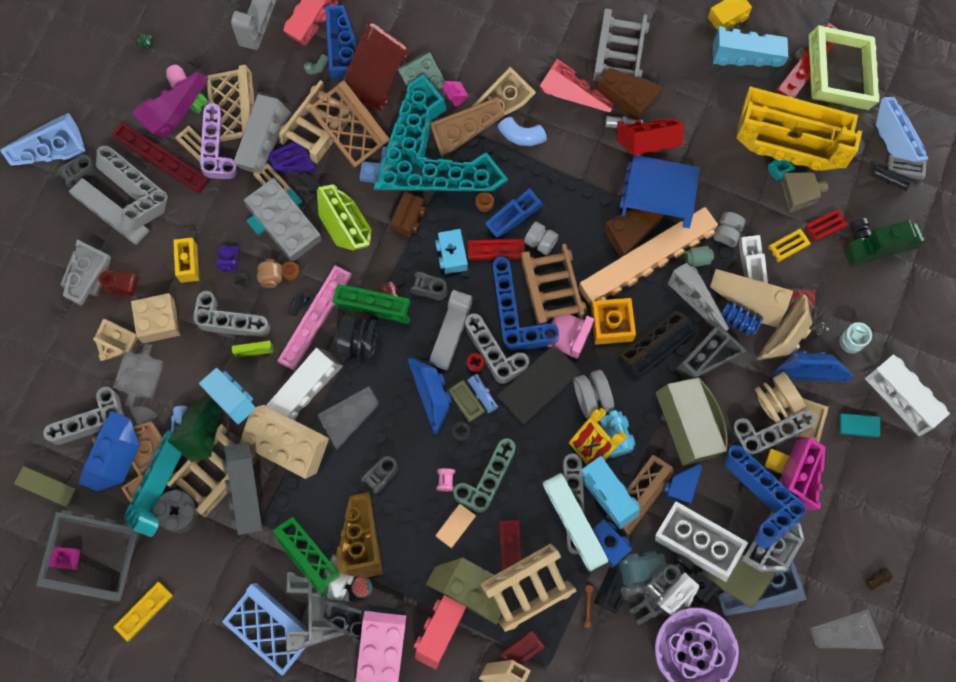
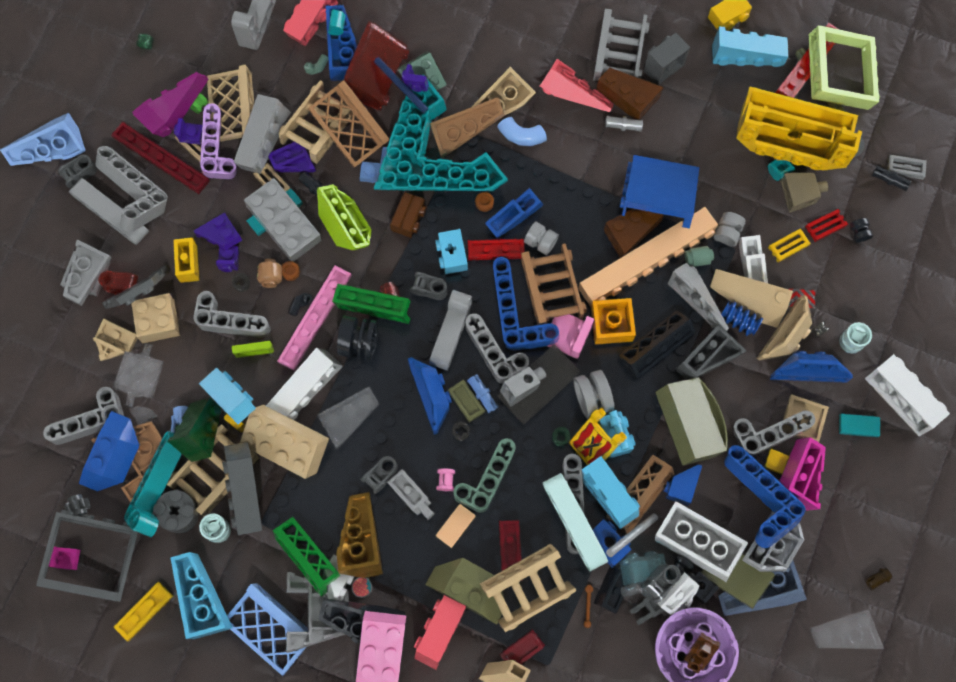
olive tile [14,466,78,508] -> none
bright pink brick [166,65,187,89] -> none
dark pink bracket [442,81,468,107] -> none
red bush [467,353,484,372] -> none
red wedge [617,118,684,156] -> none
tan wheel [755,372,806,423] -> none
dark green brick [844,220,926,267] -> none
light blue wedge [876,97,928,162] -> none
none -> dark grey gear [64,494,91,517]
none -> dark grey wing [102,265,170,309]
none -> medium azure wedge [171,552,233,639]
none -> dark purple bracket [174,118,203,145]
none -> dark purple wing [194,213,242,250]
none -> light aqua wheel [199,513,231,543]
none -> yellow tile [224,414,245,433]
none -> teal brick [328,9,345,35]
none -> dark blue bar [374,57,429,114]
none -> light grey hinge [387,469,434,520]
none -> dark purple bracket [402,64,429,92]
none -> light grey torso [500,367,546,407]
none -> clear green bush [552,427,570,446]
none -> light grey bar [606,513,658,557]
none -> dark grey brick [644,33,690,85]
none -> reddish brown hips [684,632,721,673]

